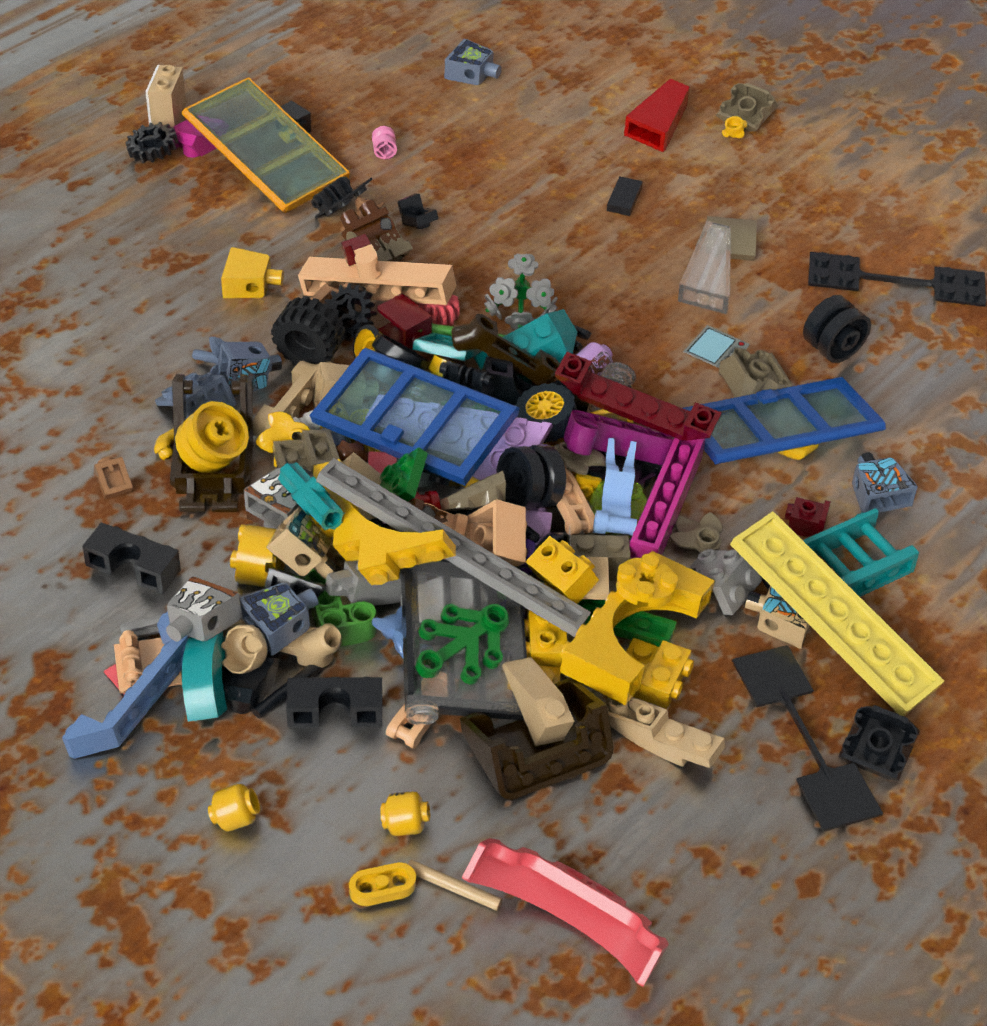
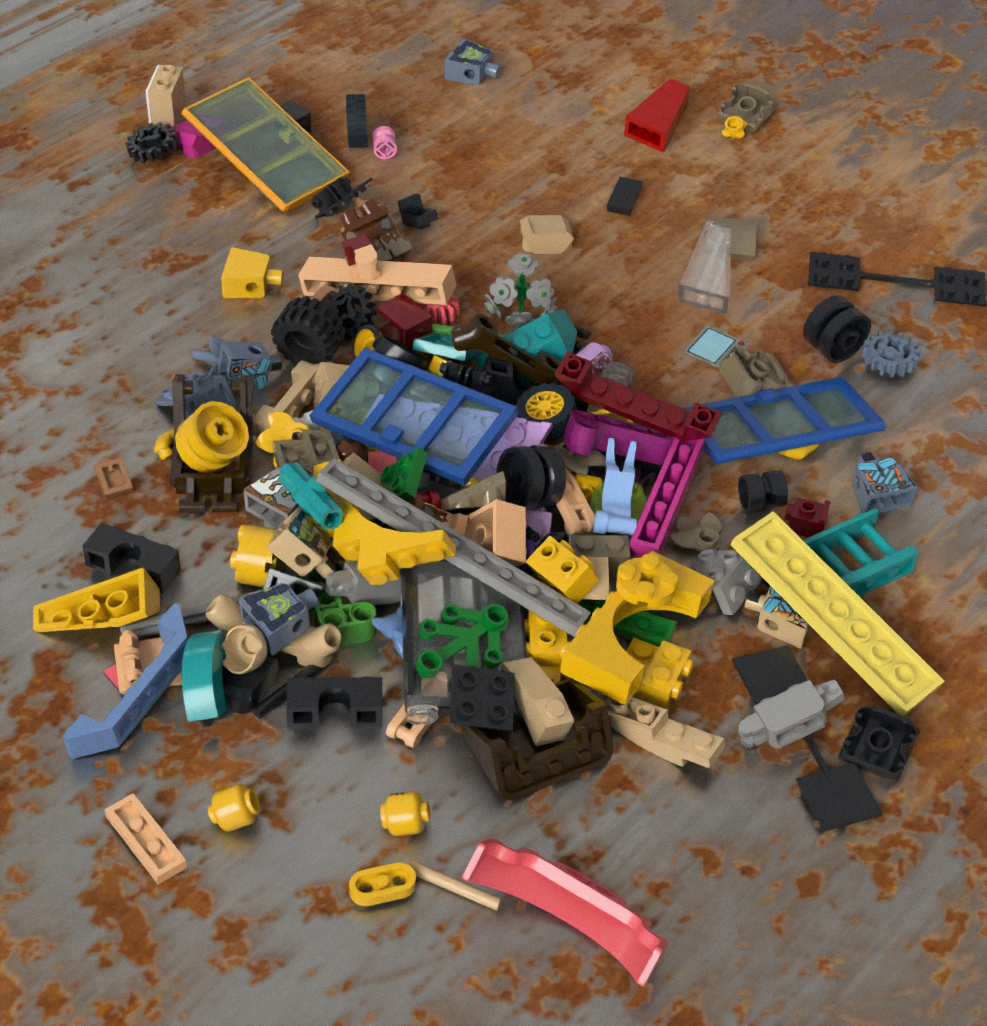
light grey torso [166,576,242,642] -> none
none -> yellow wedge [33,567,161,632]
none -> light nougat plate [105,793,187,885]
none -> black wheel [346,94,368,148]
none -> black hinge [447,664,515,732]
none -> tan slope [520,215,574,254]
none -> black wheel [738,470,788,512]
none -> light grey hinge [738,679,844,749]
none -> sand blue gear [862,330,921,377]

